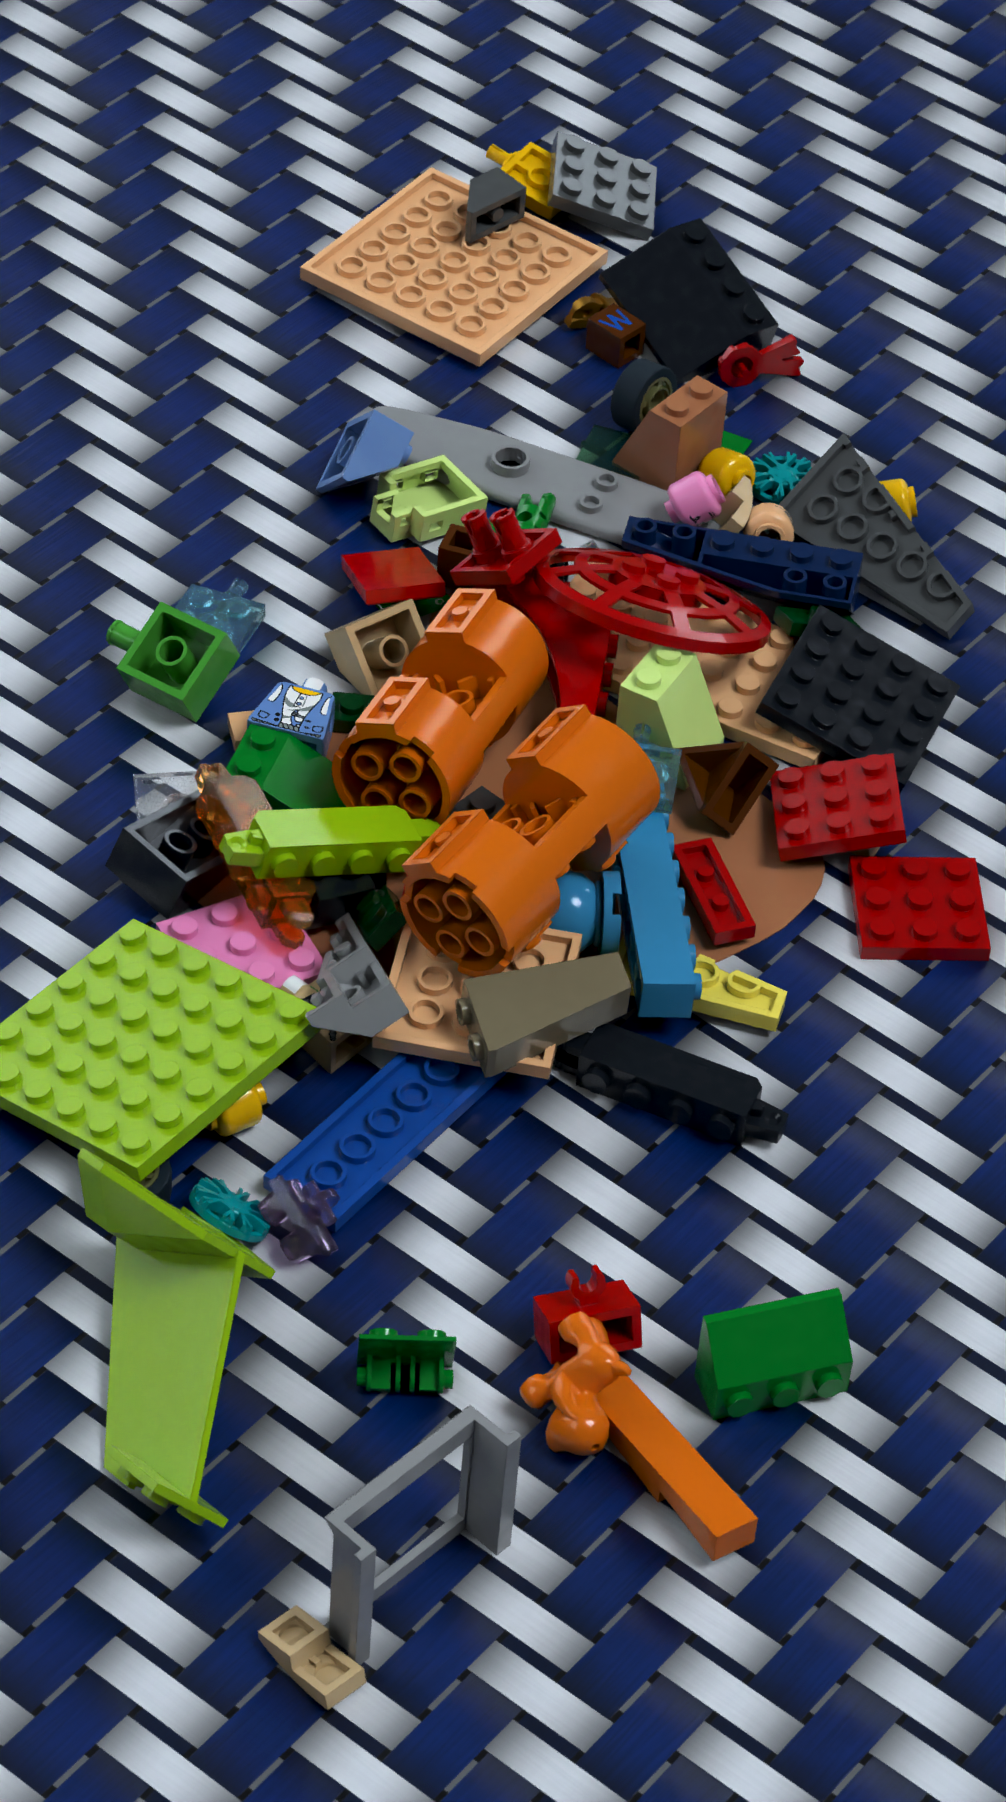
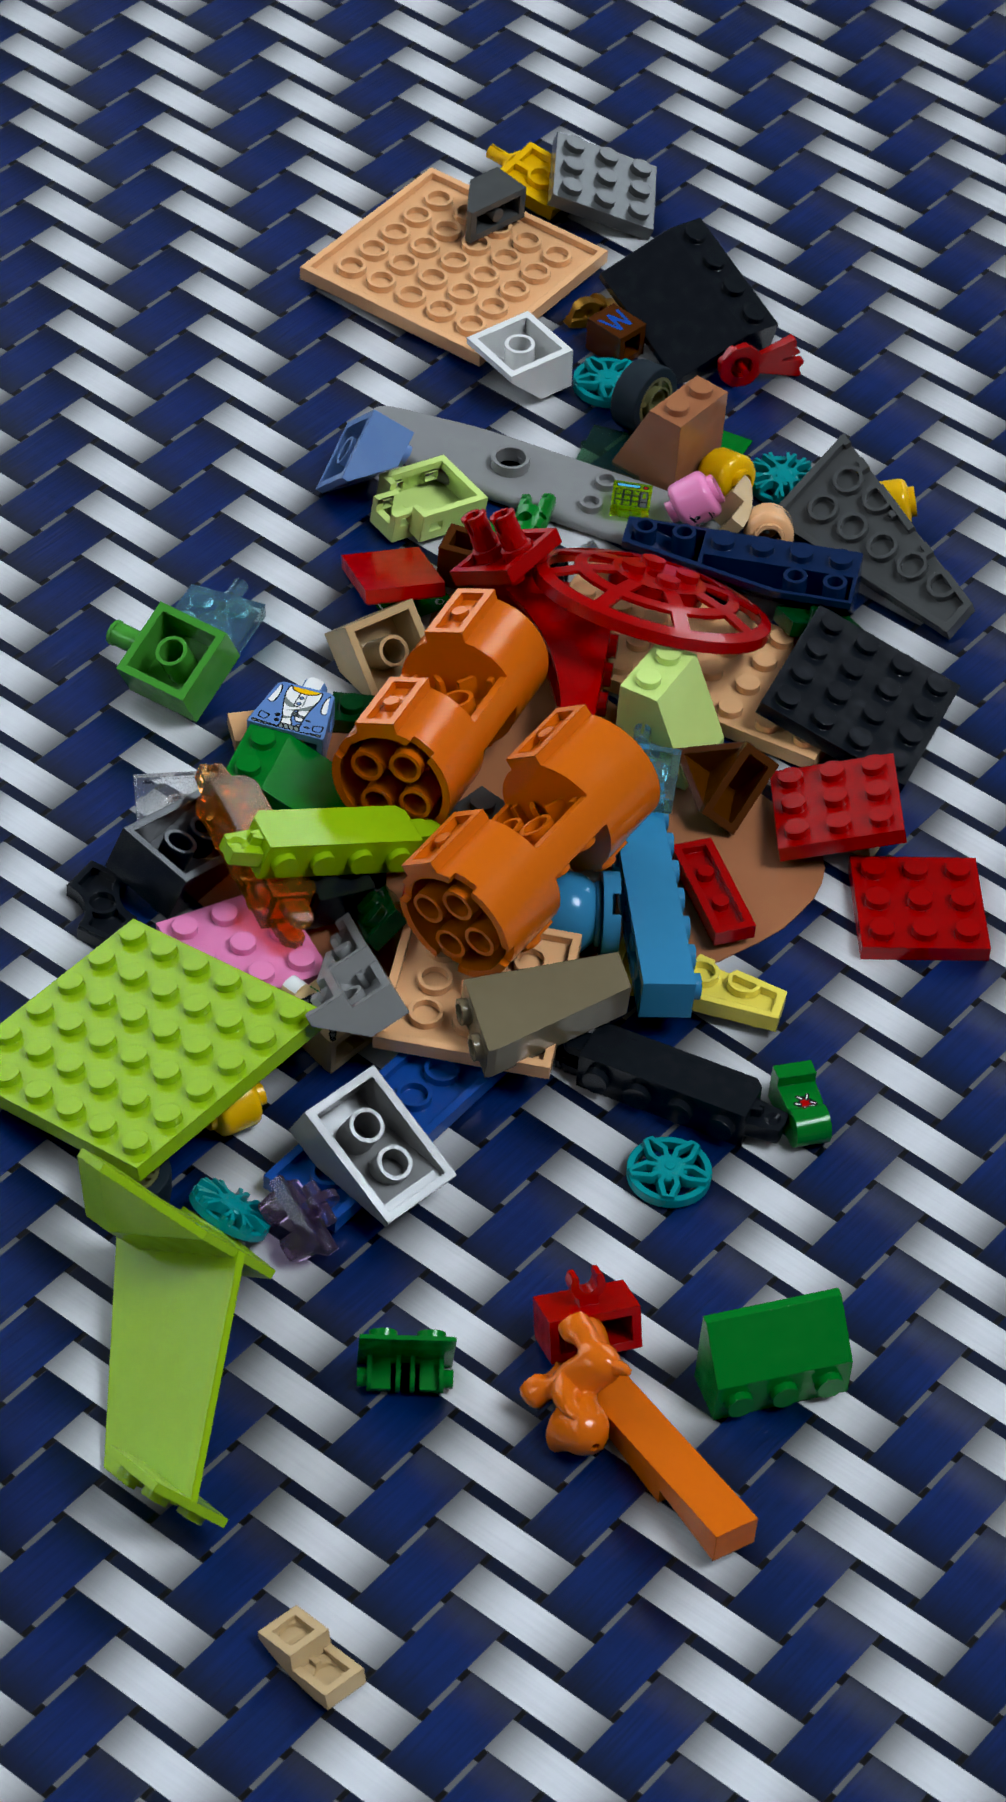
light grey piece [324,1405,522,1665] -> none
none -> black tile [66,860,138,948]
none -> light grey slope [289,1065,457,1227]
none -> white slope [467,311,573,399]
none -> teal wheel [573,356,632,408]
none -> clear neon green tile [609,480,653,518]
none -> teal wheel [626,1136,712,1208]
none -> green leg [768,1060,832,1148]

